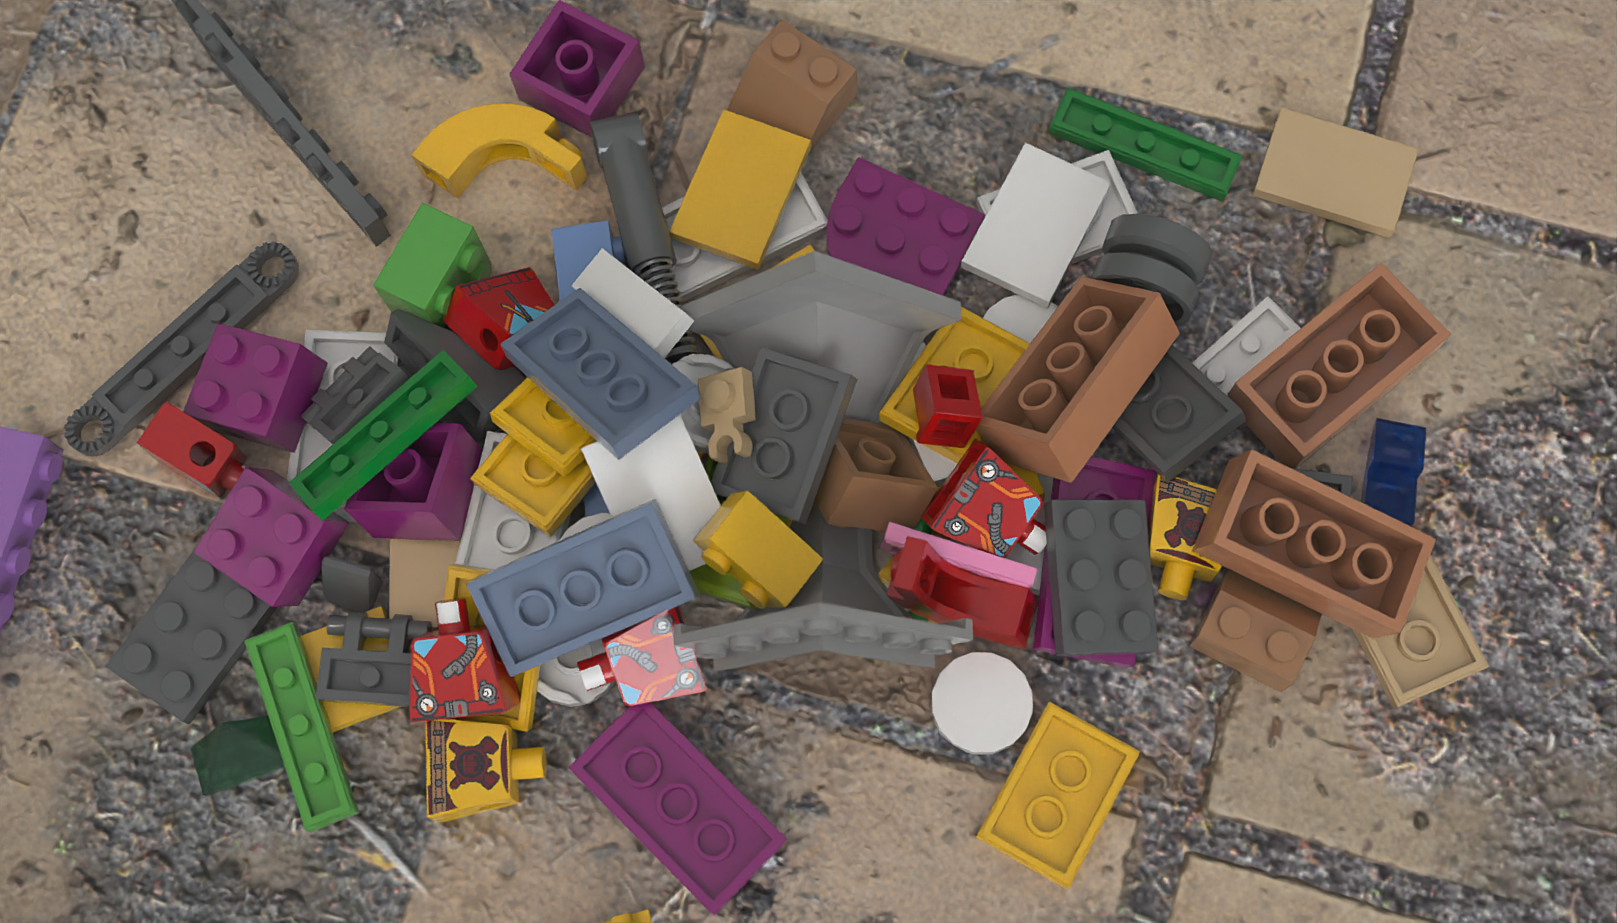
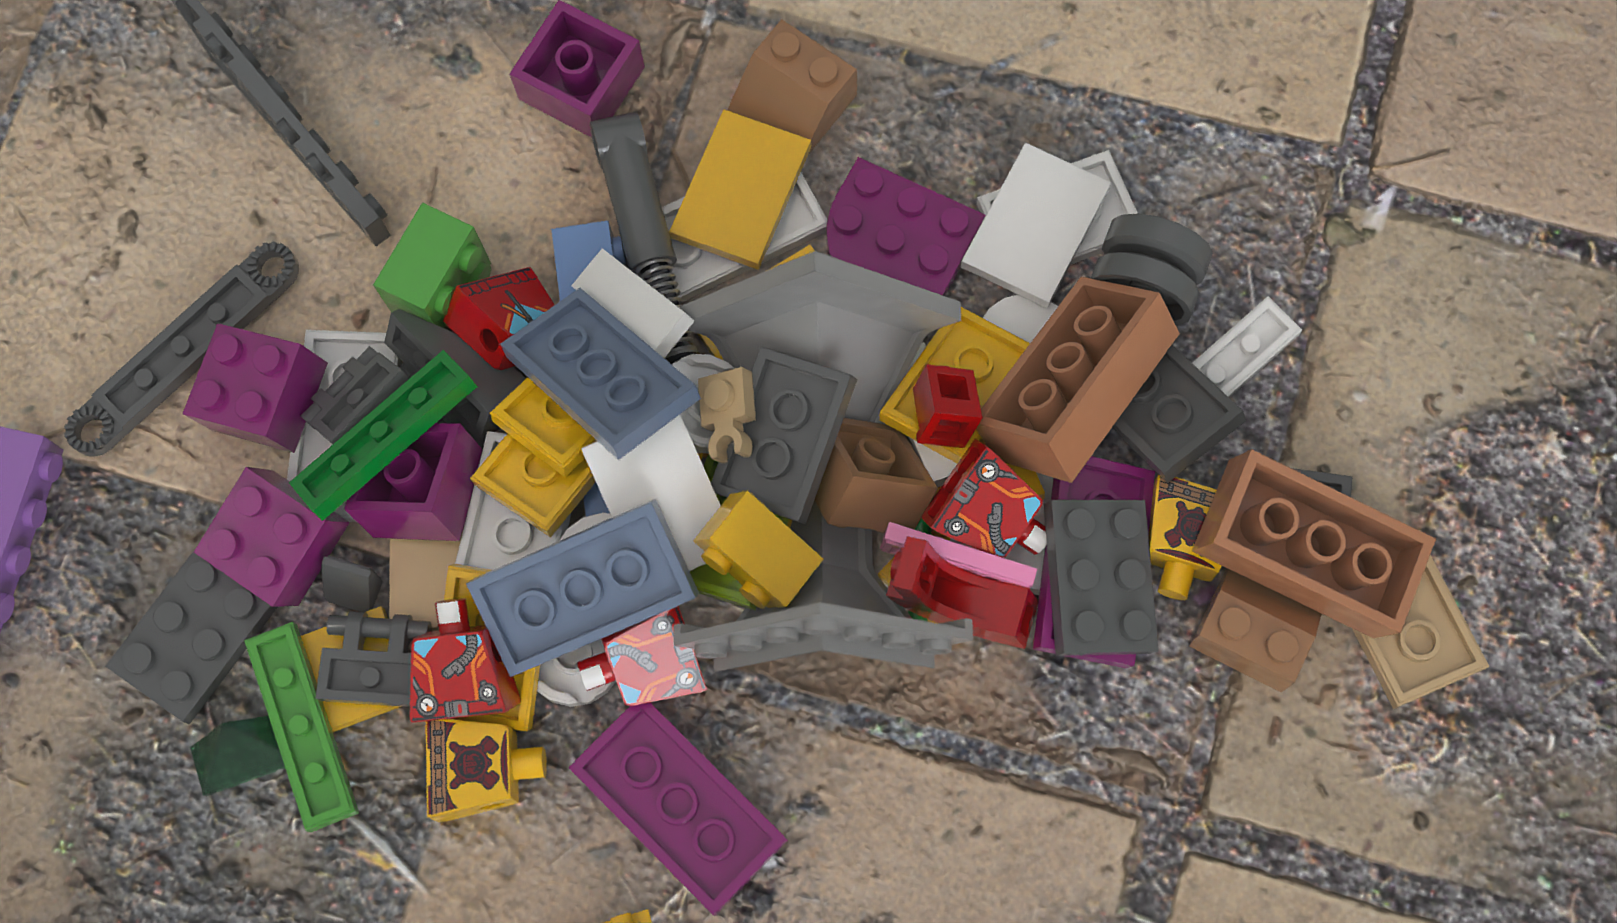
red torso [137,401,247,498] -> none
yellow arch [411,103,588,199] -> none
white tile [932,652,1033,755] -> none
yellow tile [976,702,1140,890] -> none
green tile [1048,87,1243,202] -> none
nougat brick [1227,263,1451,469] -> none
tan tile [1252,107,1419,238] -> none
clear blue slope [1361,418,1426,527] -> none

